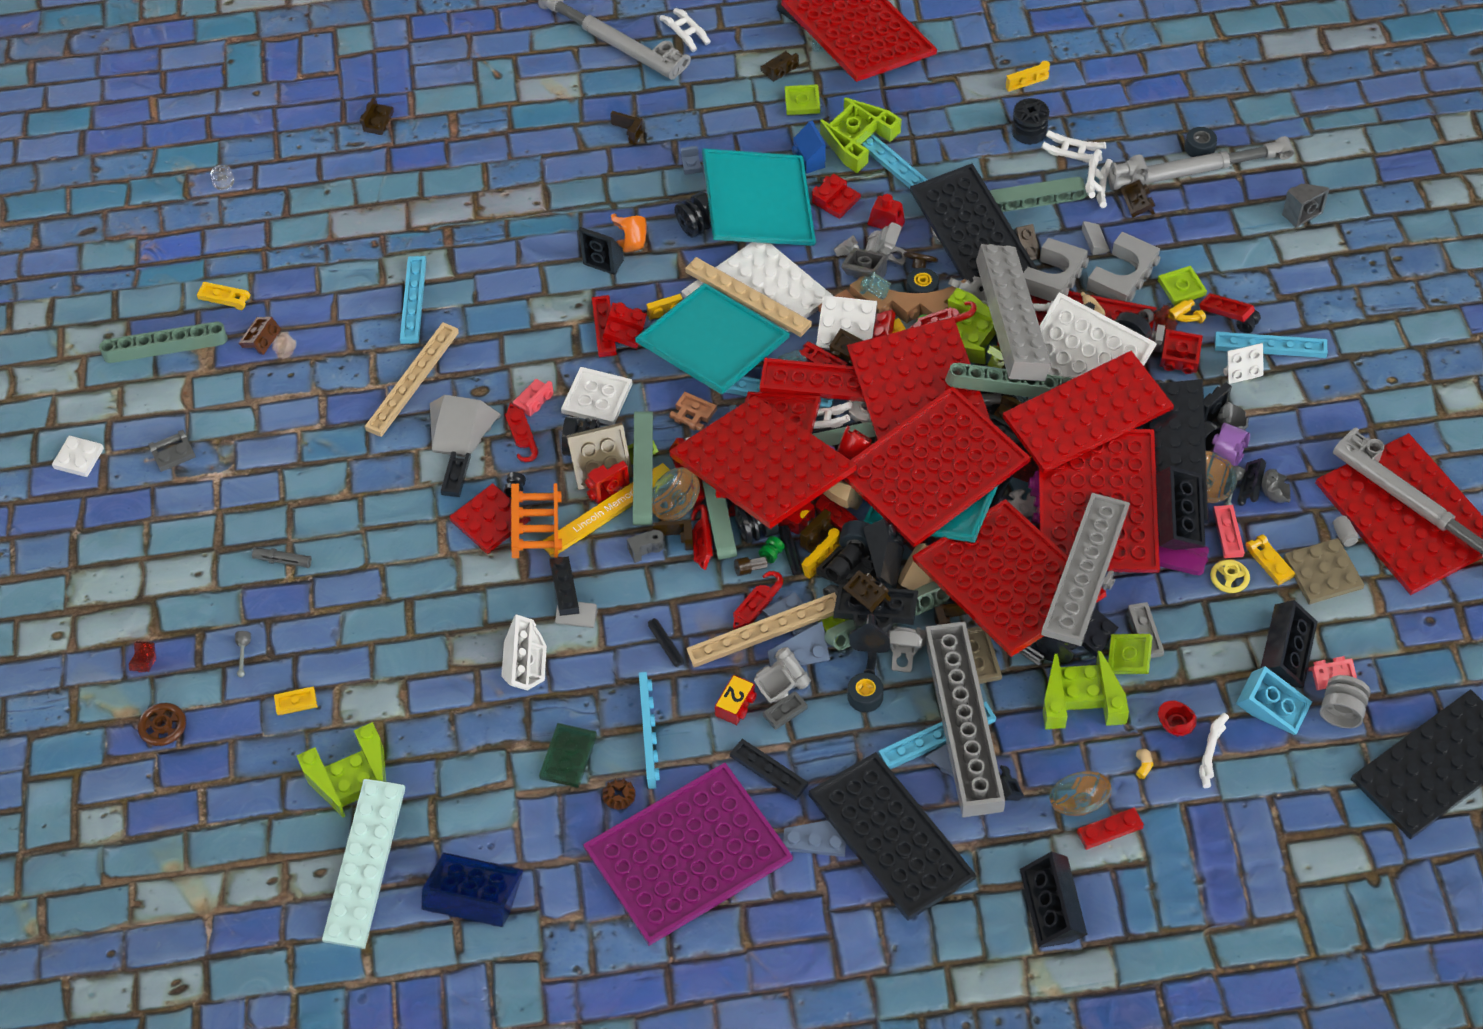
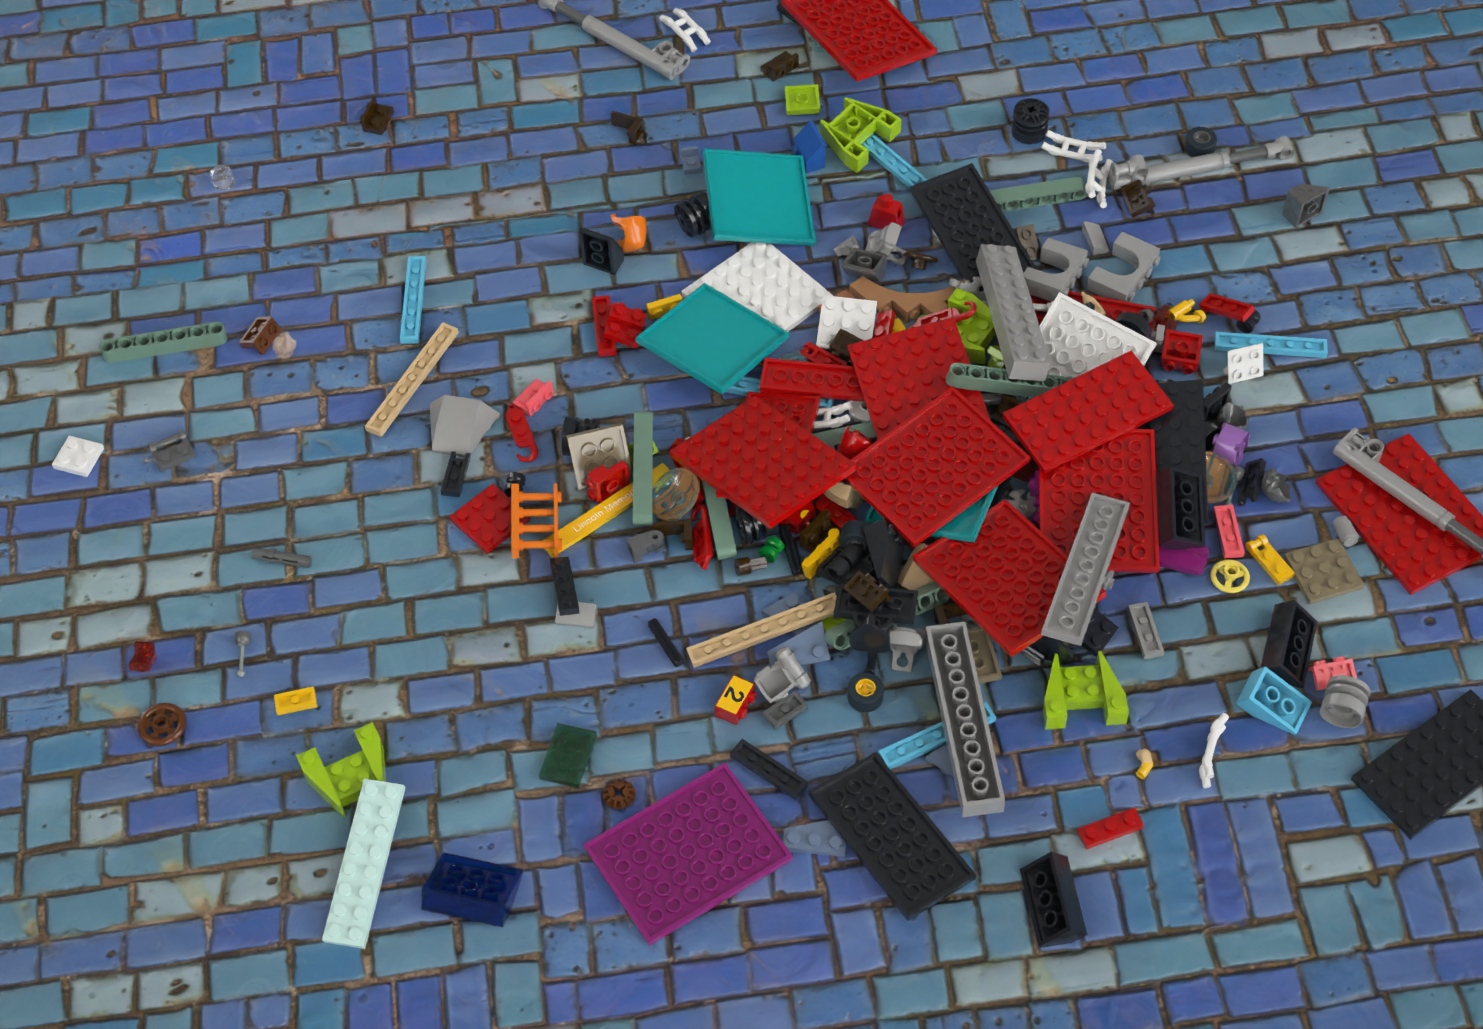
yellow plate [197,282,251,310] -> none
white wedge [502,615,547,691] -> none
white plate [561,367,633,425] -> none
medium azure plate [639,672,660,789] -> none
nougat plate [669,392,717,431] -> none
tan plate [685,257,812,337] -> none
red plate [733,571,784,630] -> none
red plate [812,173,861,219] -> none
clear light blue bracket [860,272,891,300] -> none
black wheel [906,268,939,293] -> none
black plate [999,765,1024,801] -> none
yellow plate [1005,61,1050,92] -> none
clear light blue dish [1049,771,1112,816] -> none
lime plate [1108,634,1153,674] -> none
lime plate [1158,265,1207,306] -> none
red piece [1158,700,1197,737] -> none

